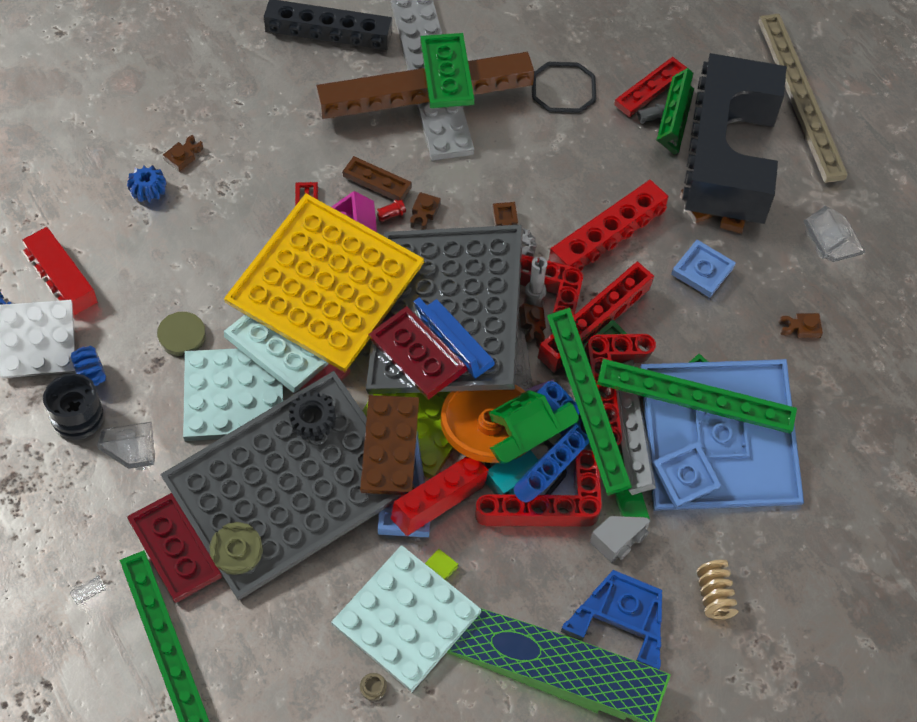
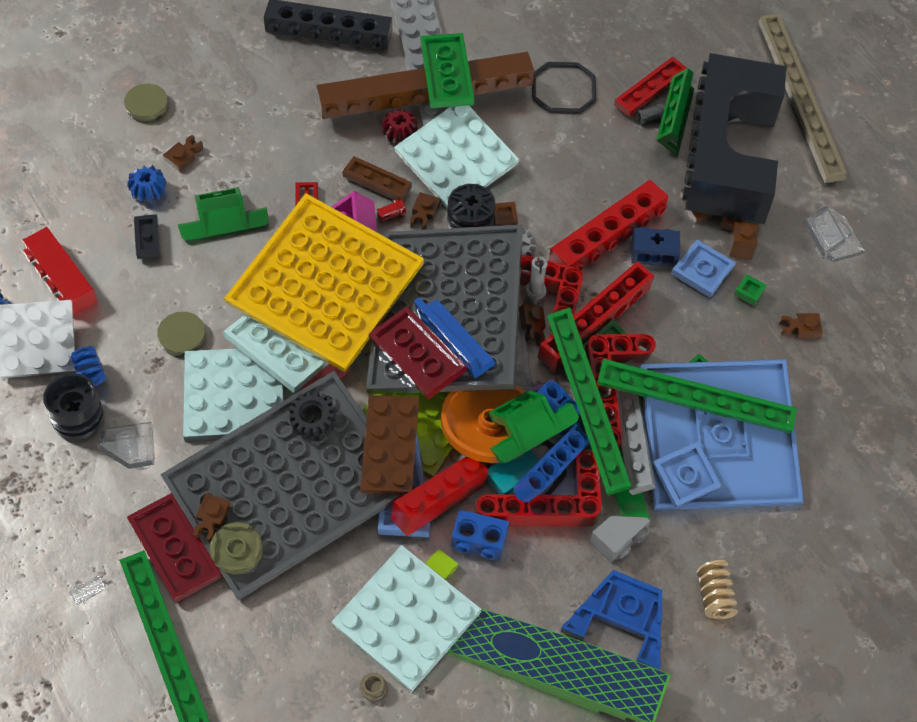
none -> olive tile [124,83,168,122]
none -> black plate [134,214,161,259]
none -> green plate [178,187,269,242]
none -> reddish brown plate [193,493,231,543]
none -> dark red gear [381,108,418,145]
none -> light aqua plate [394,105,519,210]
none -> black wheel [447,183,495,229]
none -> blue brick [451,509,509,559]
none -> dark blue brick [631,227,681,266]
none -> reddish brown brick [729,222,758,259]
none -> green plate [734,274,767,306]

